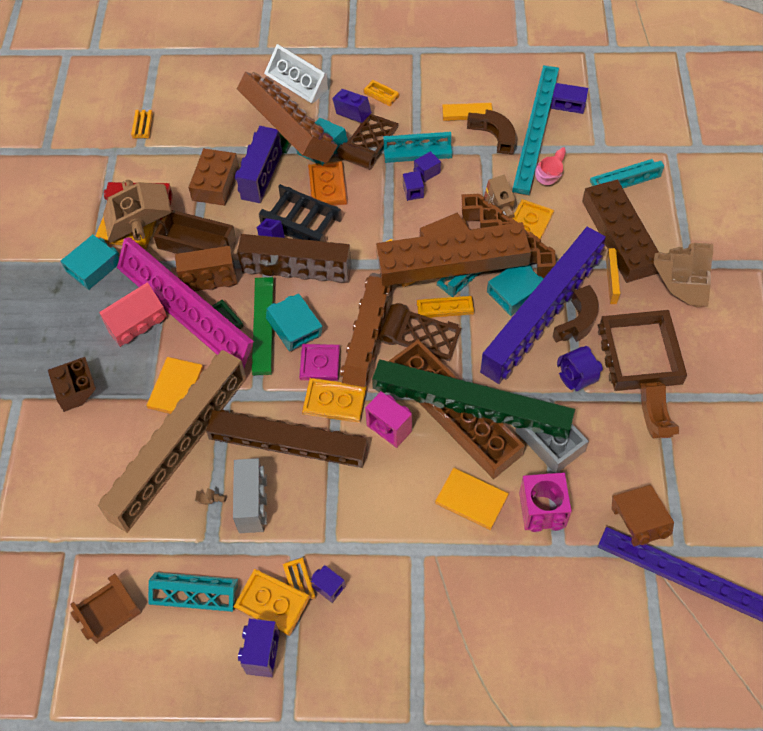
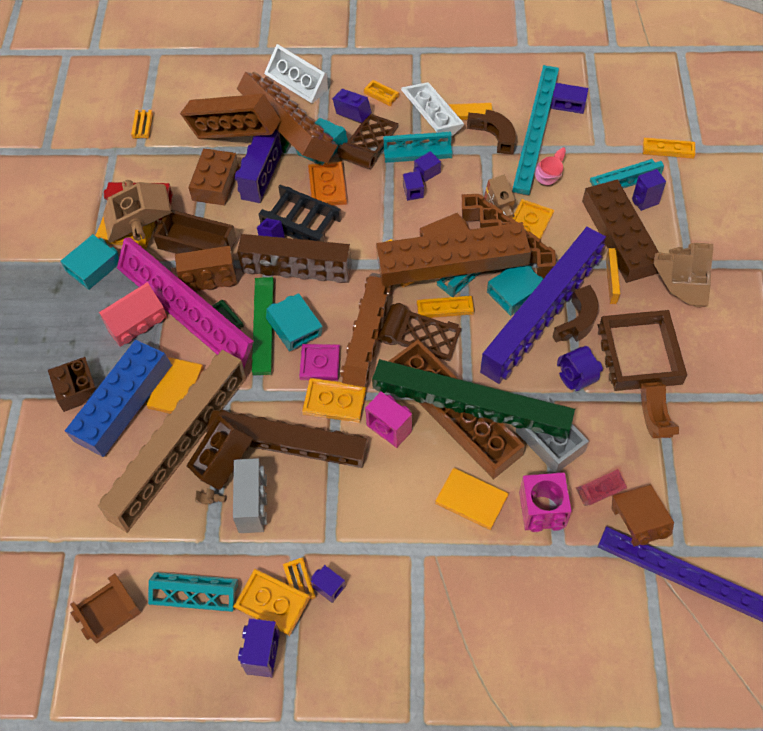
none -> blue brick [65,340,172,457]
none -> dark orange brick [180,94,281,139]
none -> reddish brown slope [186,415,253,490]
none -> white slope [401,82,464,141]
none -> clear pink brick [575,469,627,506]
none -> dark purple brick [632,169,666,211]
none -> light orange tile [643,138,695,159]

